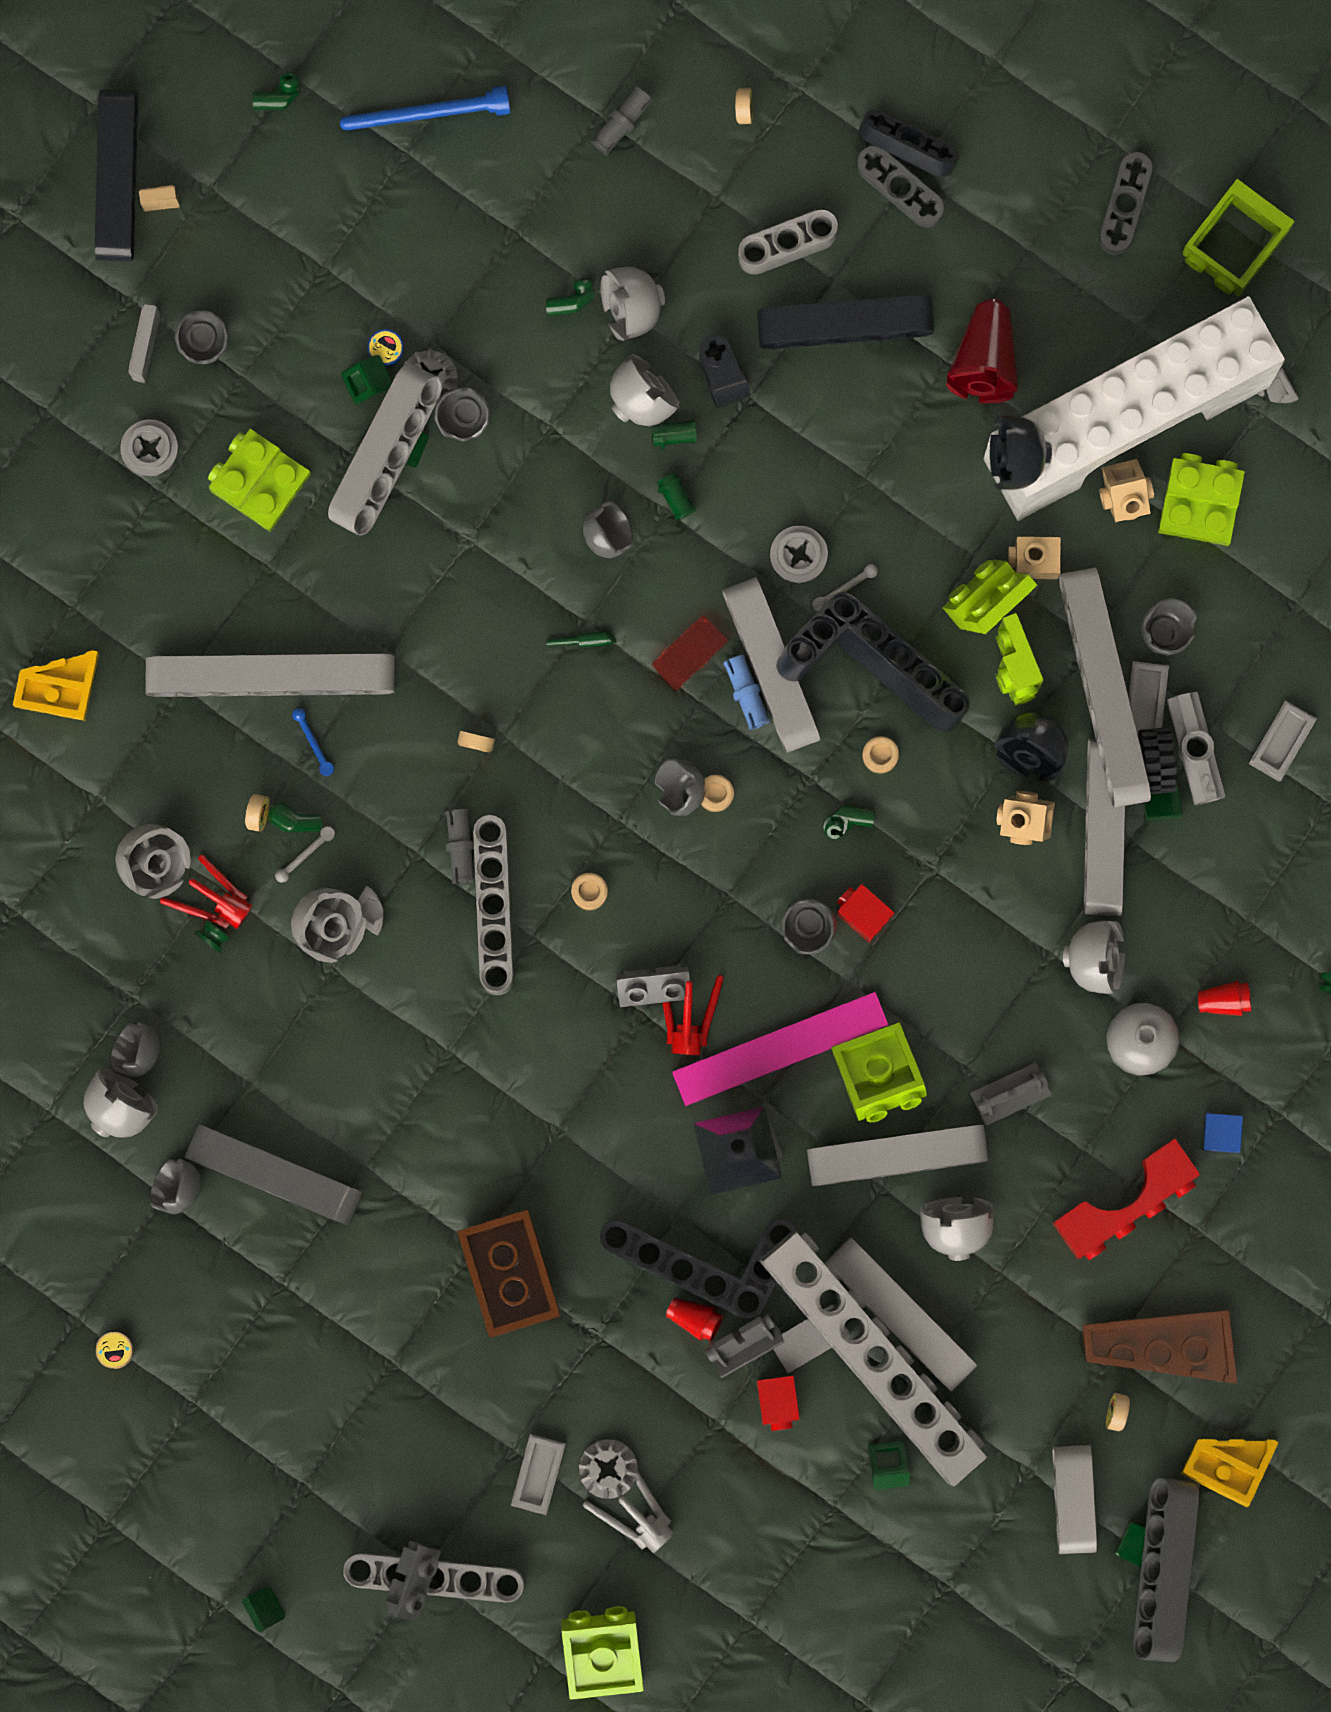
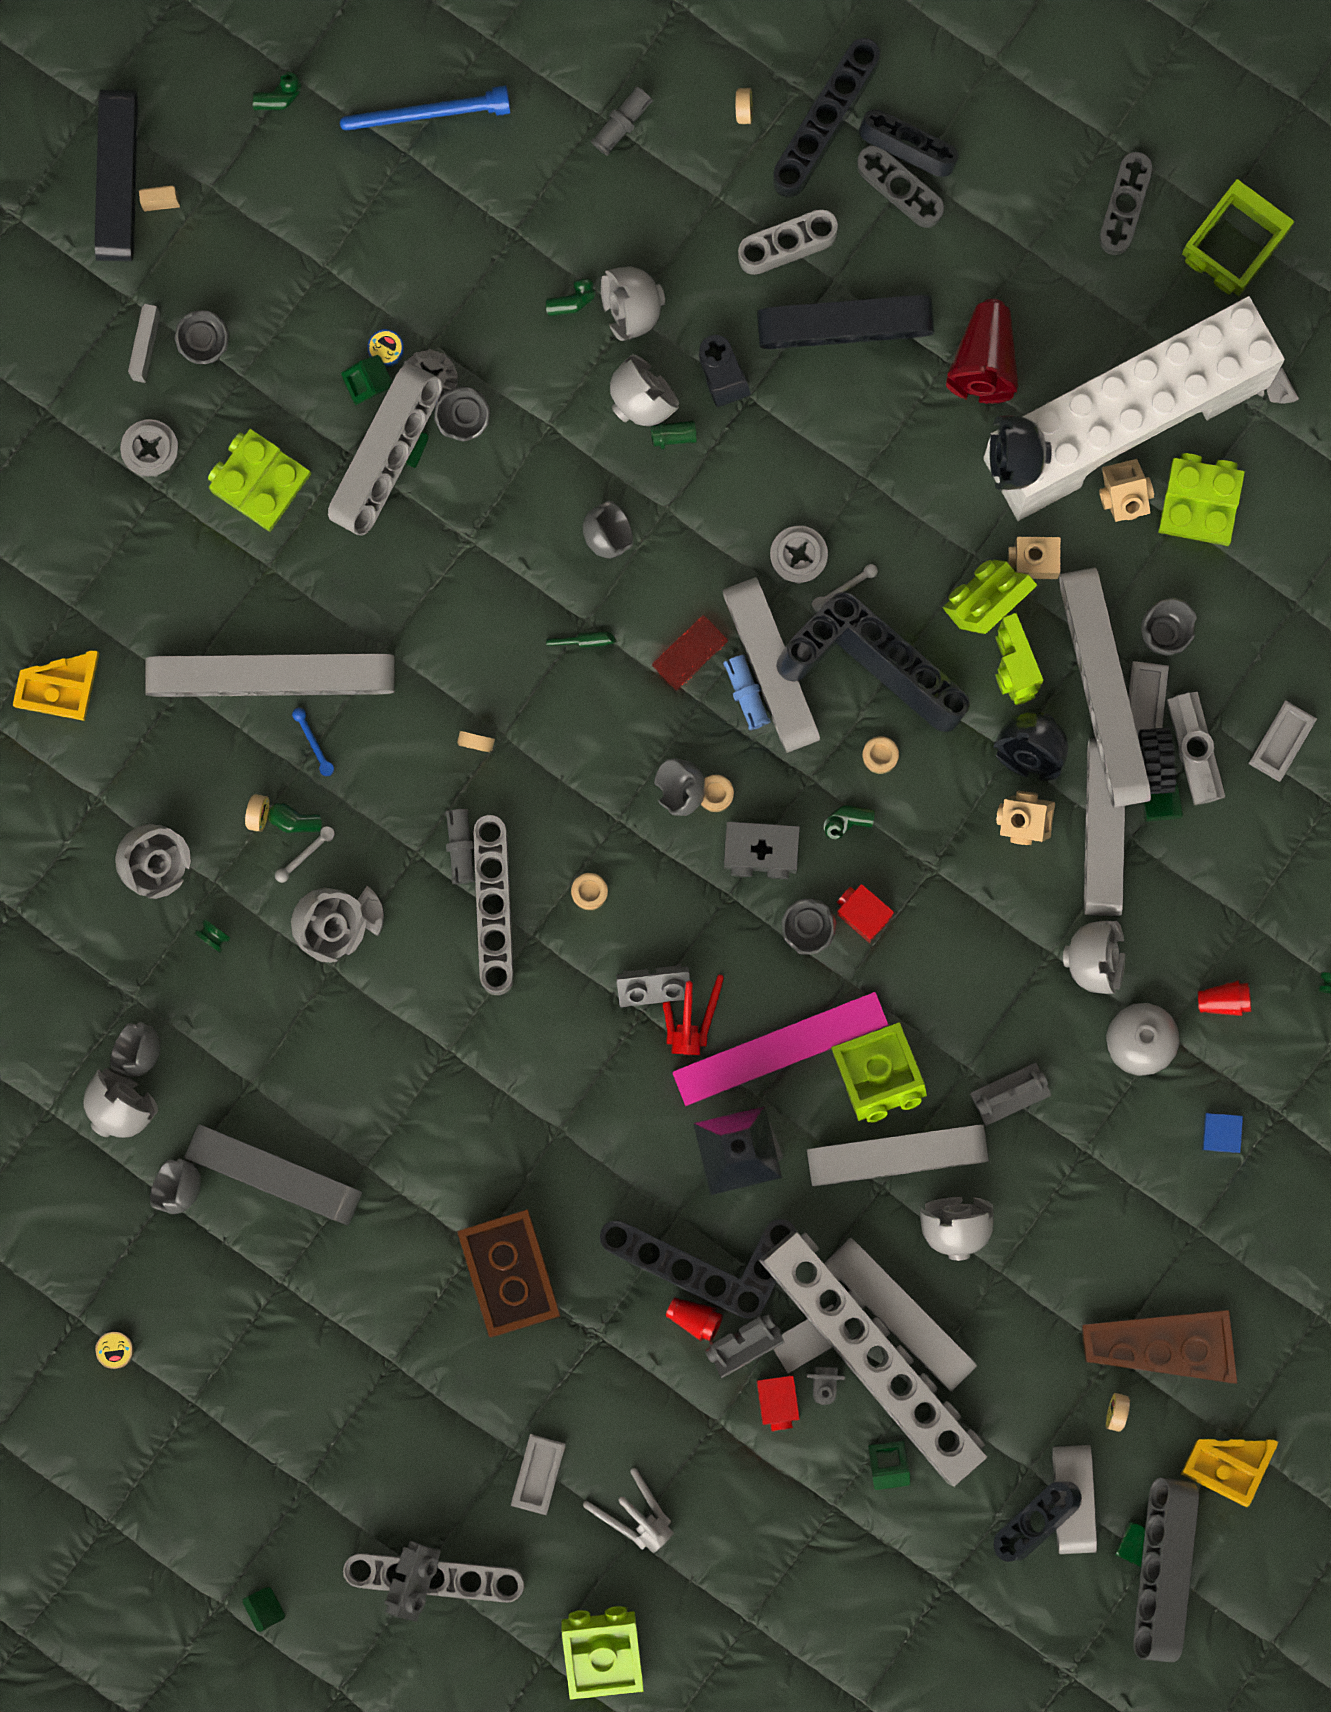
red plant [160,855,252,930] -> none
light grey gear [579,1439,638,1499] -> none
dark green pin [656,472,696,521] -> none
red arch [1052,1139,1200,1260] -> none
none -> dark grey brick [724,822,800,879]
none -> black beam [773,38,880,198]
none -> dark grey hinge [806,1367,845,1405]
none -> black beam [994,1481,1082,1562]

